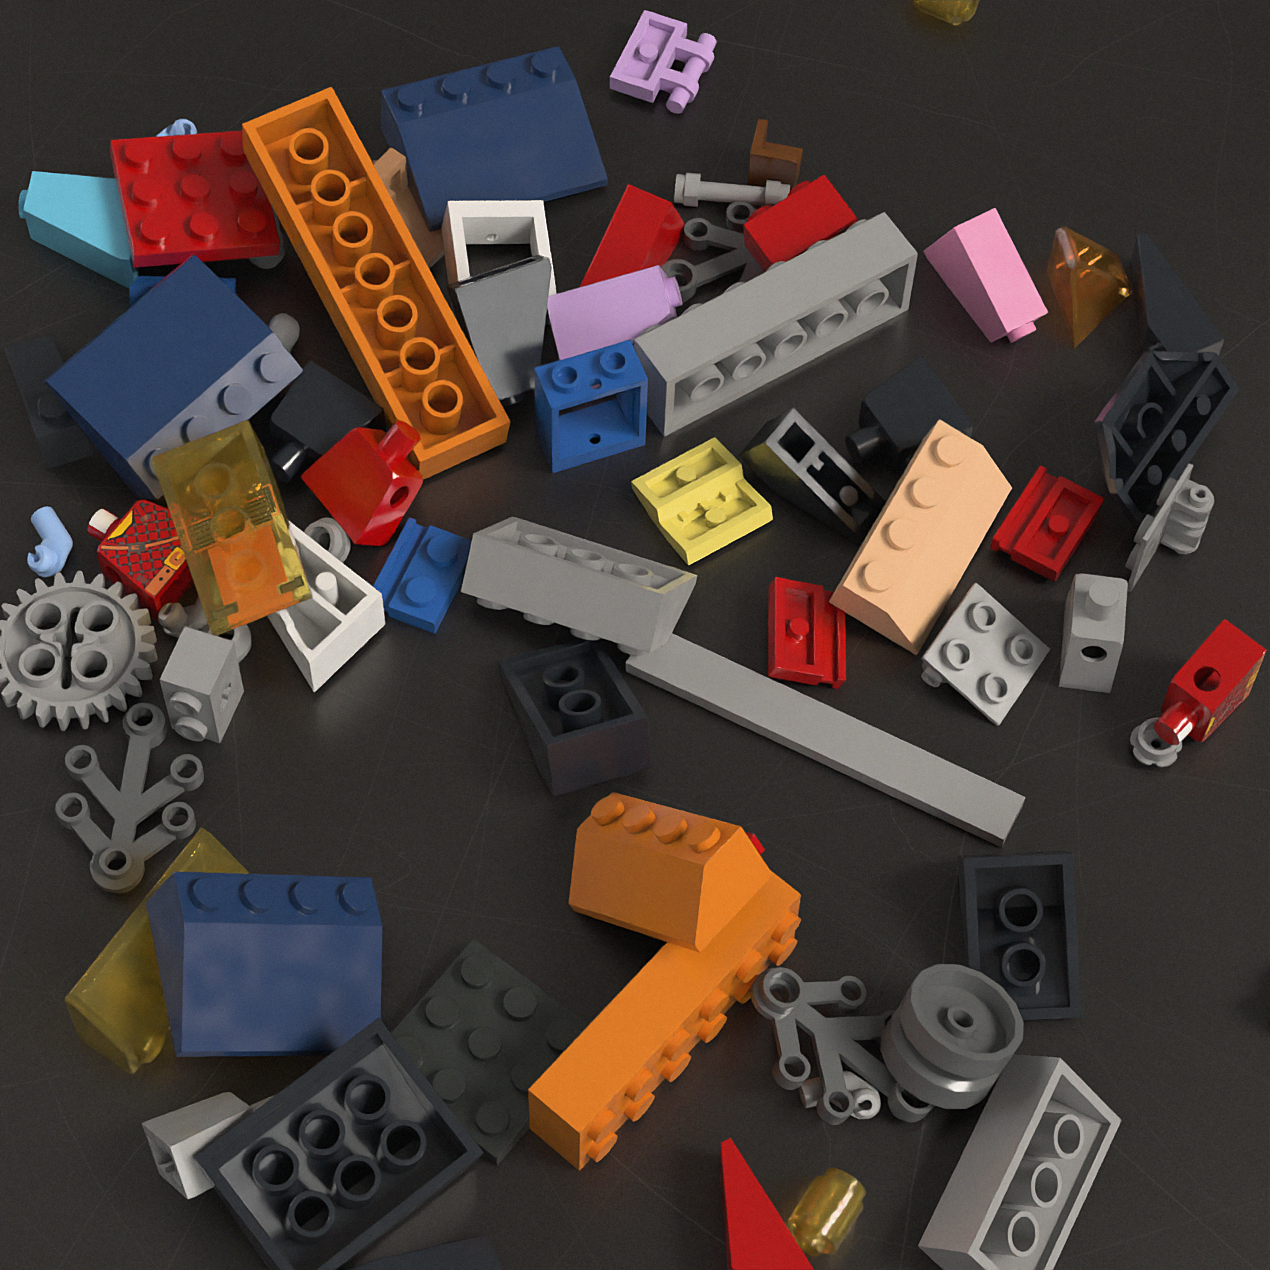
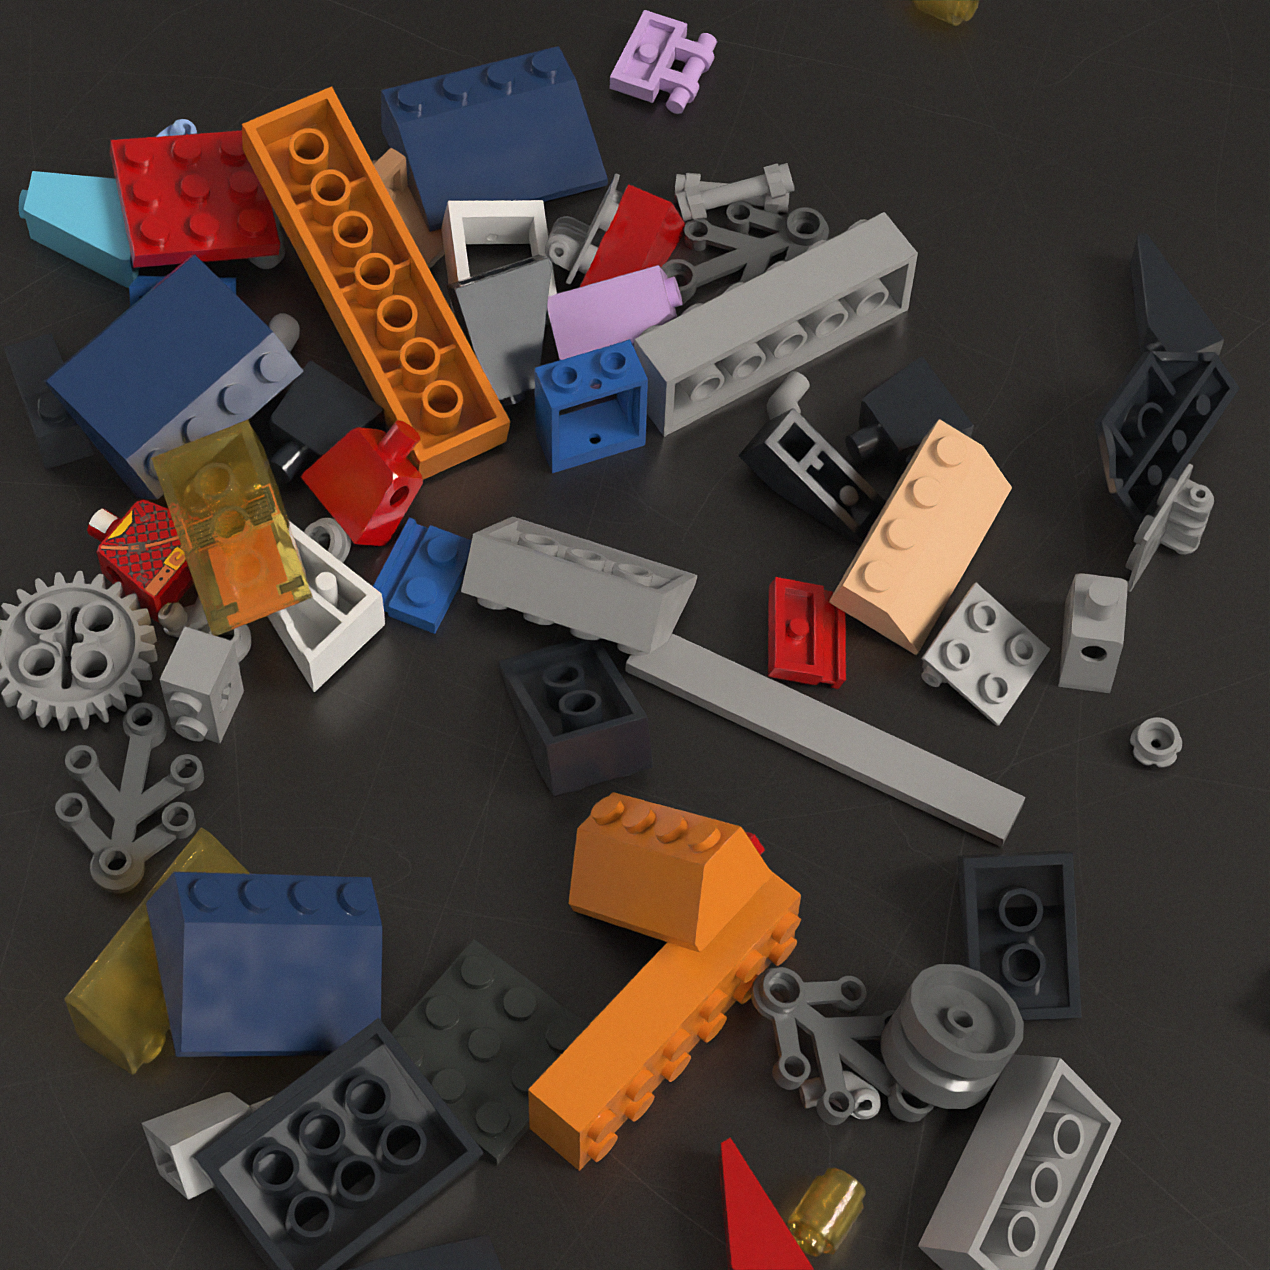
light blue arm [27,507,73,577] -> none
light yellow slope [631,437,773,565] -> none
red brick [743,175,857,272] -> none
reddish brown panel [747,119,803,191] -> none
bright pink slope [923,208,1048,343] -> none
red plate [990,465,1105,582] -> none
clear orange slope [1047,226,1133,349] -> none
red torso [1154,619,1267,745] -> none
none -> light grey hinge [545,173,623,284]
none -> light grey bar [676,163,795,221]
none -> light grey arm [767,371,810,420]

